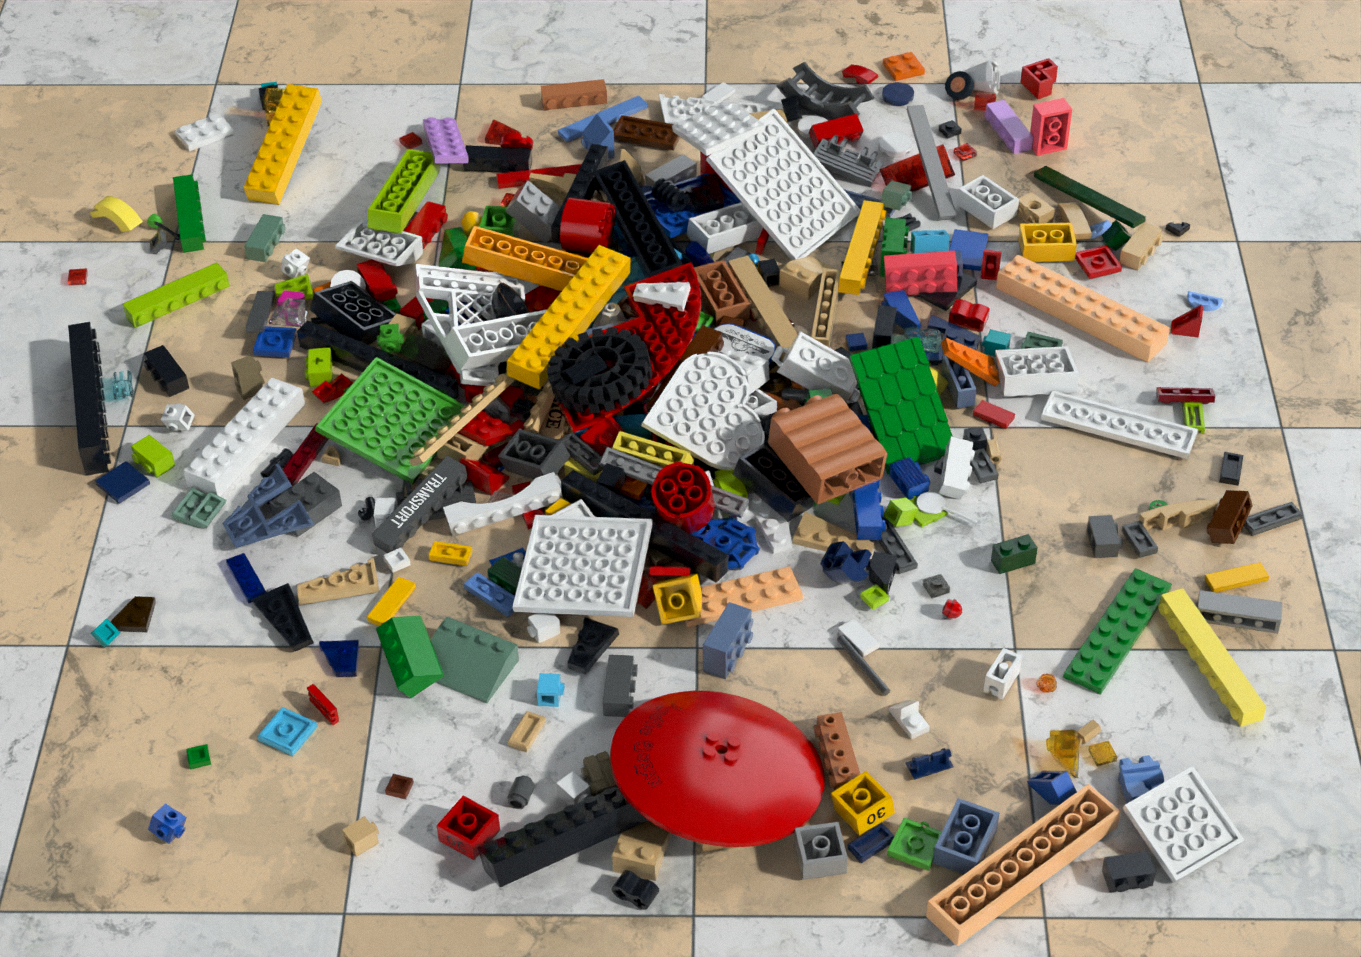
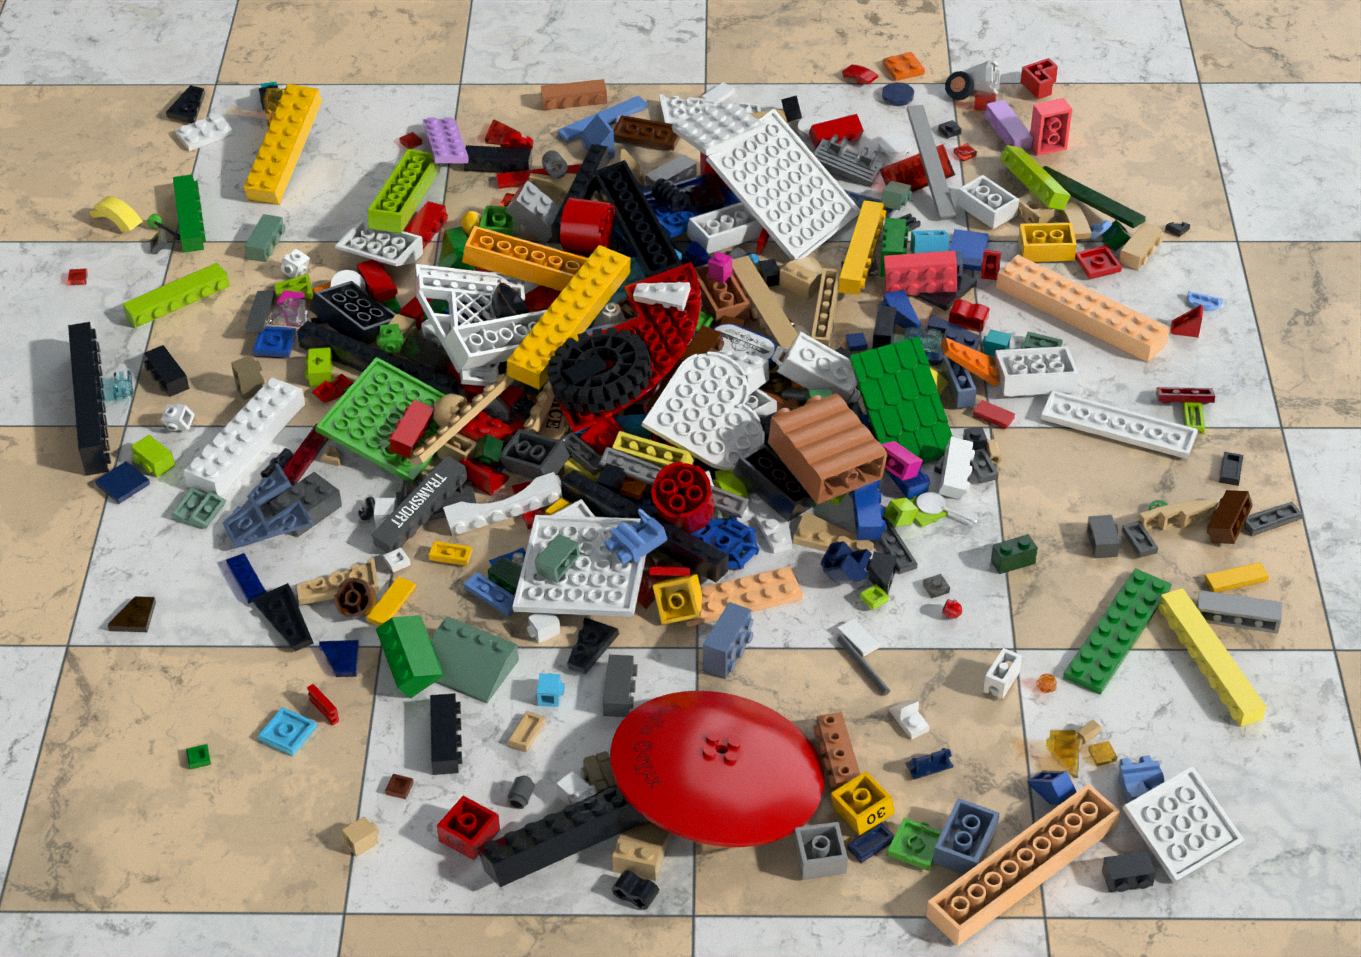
teal plate [90,618,120,648] -> none
blue brick [148,803,187,844] -> none
dark grey fence [776,62,875,121] -> none
none -> black wing [166,85,205,123]
none -> reddish brown cylinder [334,577,376,618]
none -> brick [388,400,434,459]
none -> black brick [430,693,463,775]
none -> tan cylinder [433,394,467,427]
none -> dark green brick [473,434,503,466]
none -> sand green brick [535,534,580,583]
none -> dark grey piece [542,150,568,178]
none -> clear tile [567,785,597,804]
none -> medium blue hips [605,509,667,564]
none -> dark pink brick [708,251,732,283]
none -> dark pink brick [881,441,923,480]
none -> lime brick [999,145,1071,210]

